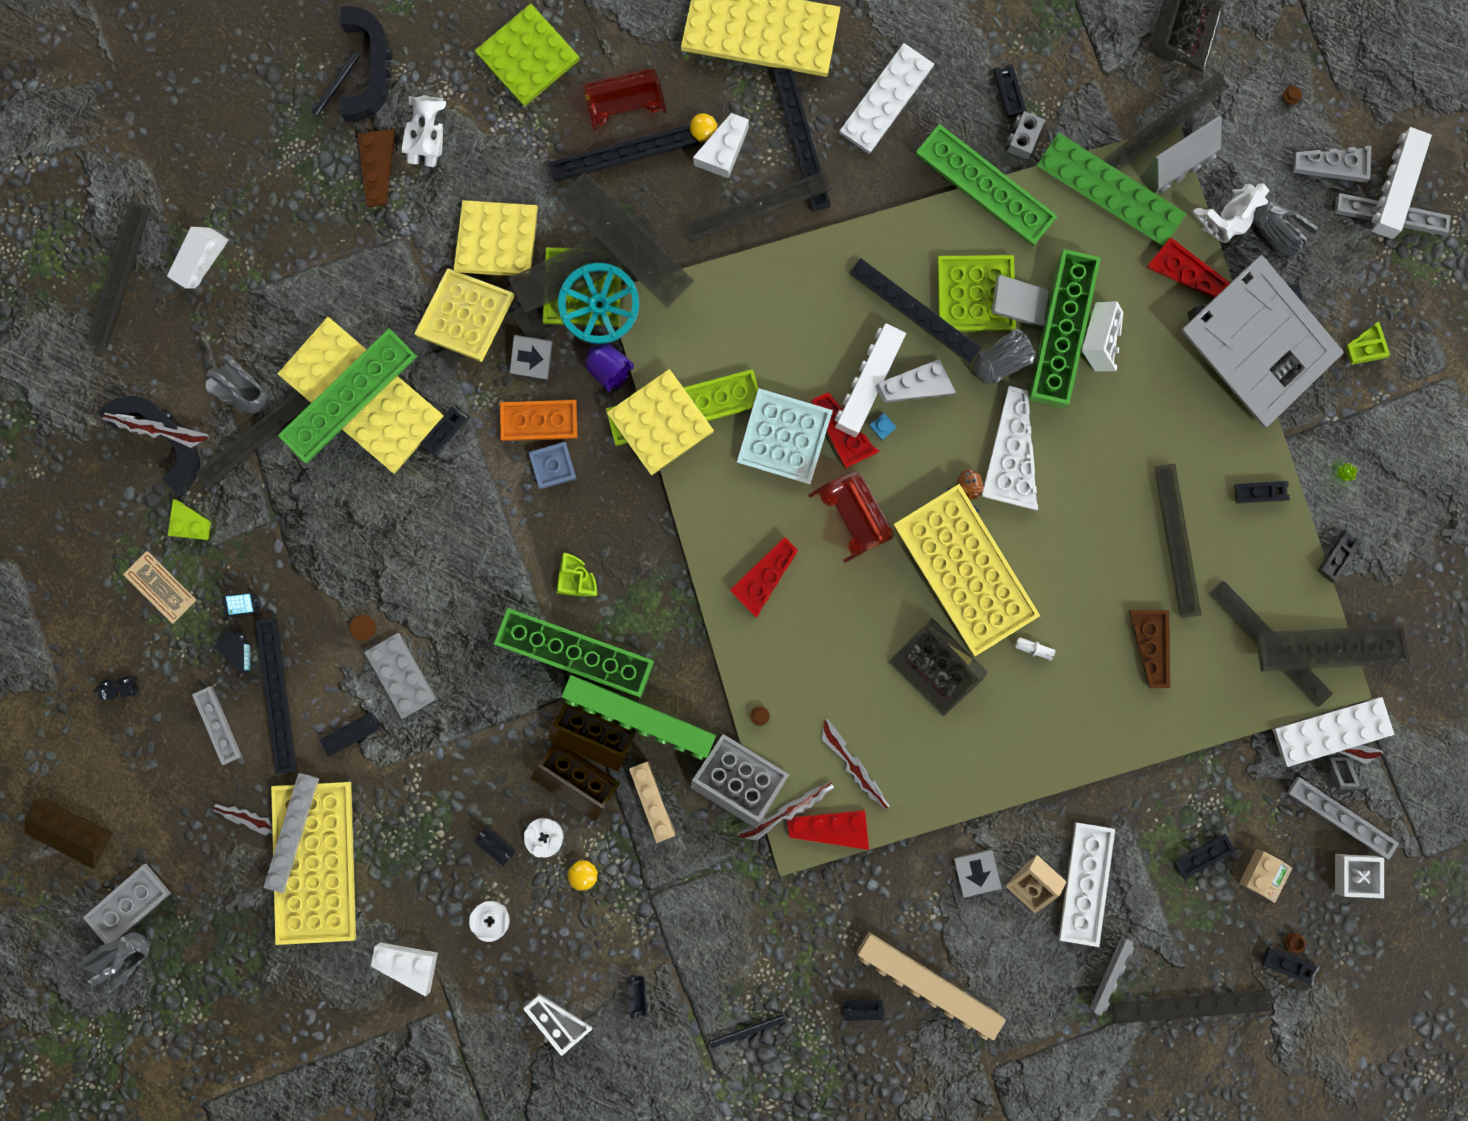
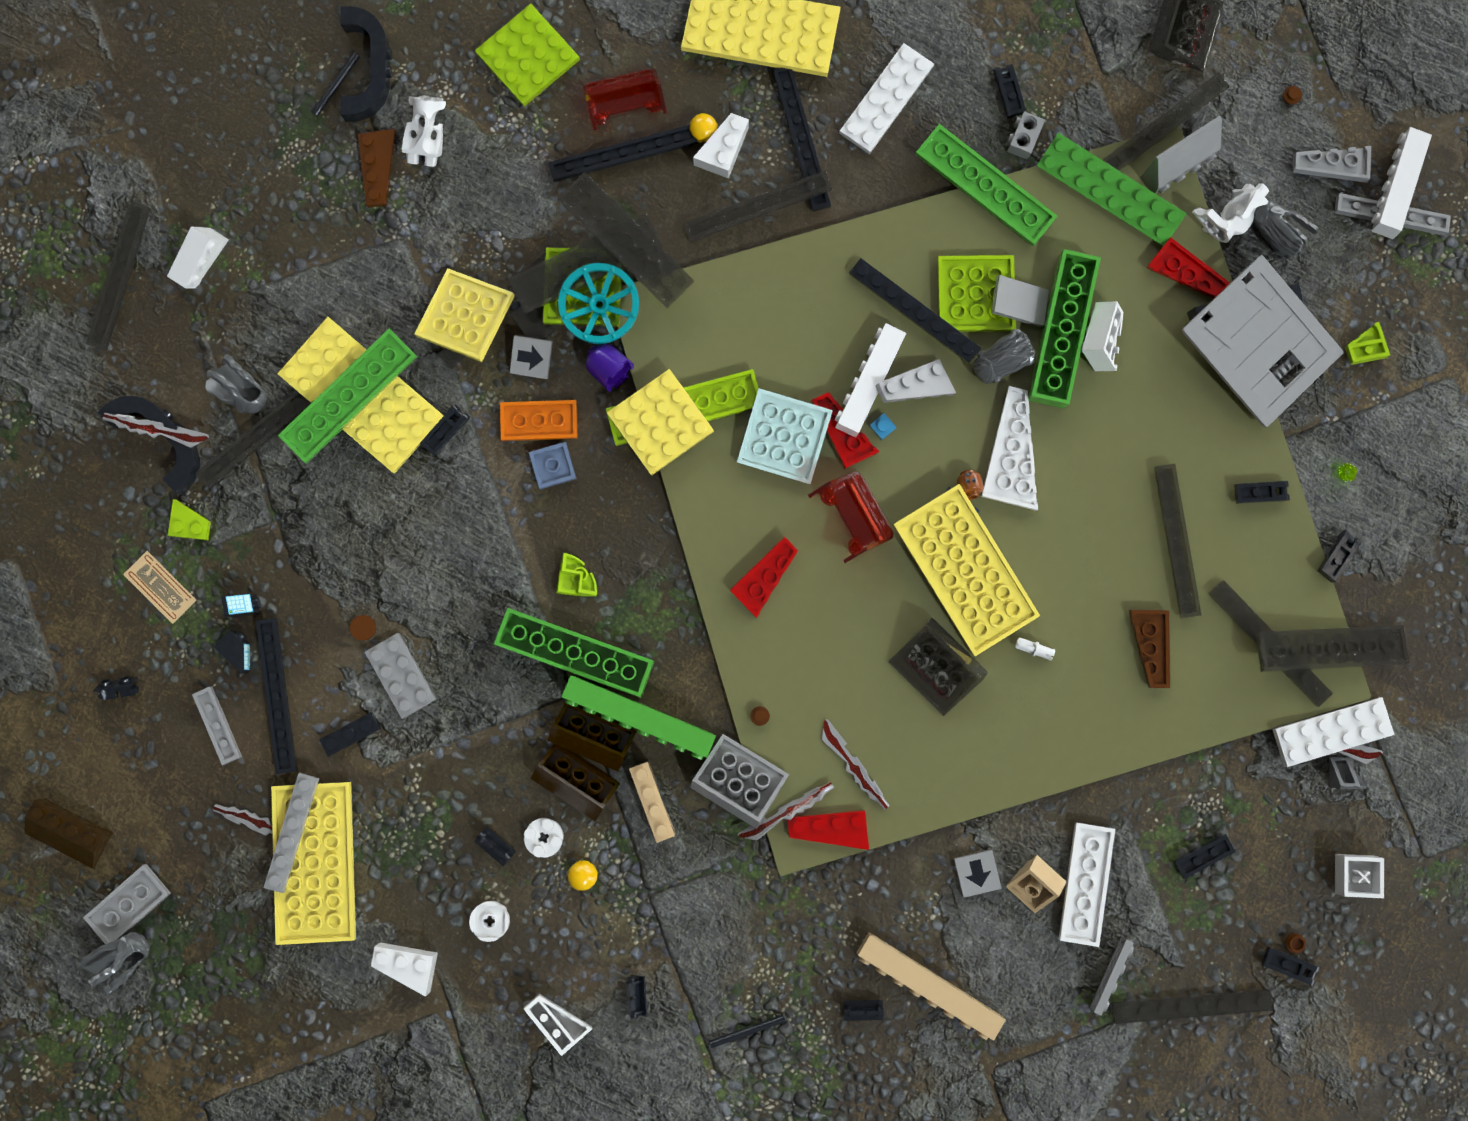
light yellow plate [454,200,538,277] -> none
tan slope [1239,849,1292,903] -> none
light grey plate [1287,777,1399,860] -> none

